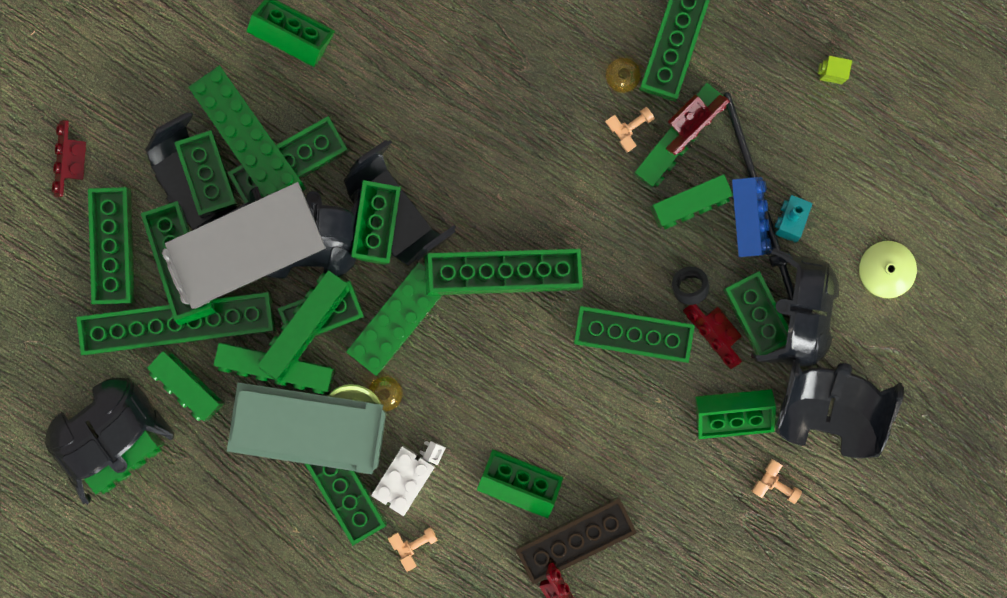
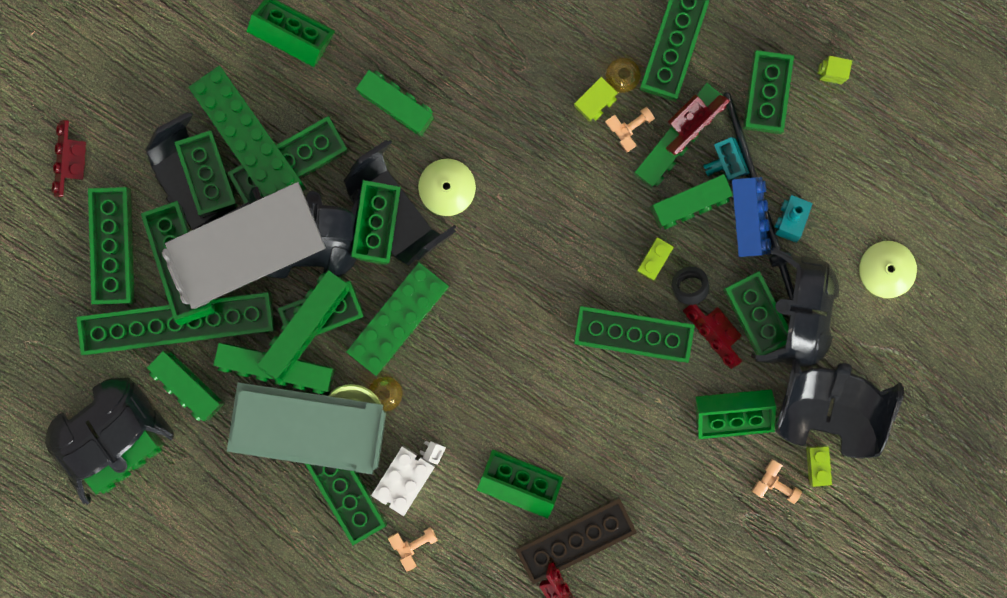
green brick [424,249,583,295] -> none
none -> green brick [356,70,434,137]
none -> yellowish green dish [418,159,476,216]
none -> lime brick [574,77,617,122]
none -> lime brick [636,237,674,281]
none -> teal brick [703,137,750,181]
none -> green brick [743,50,794,134]
none -> lime brick [806,445,832,487]

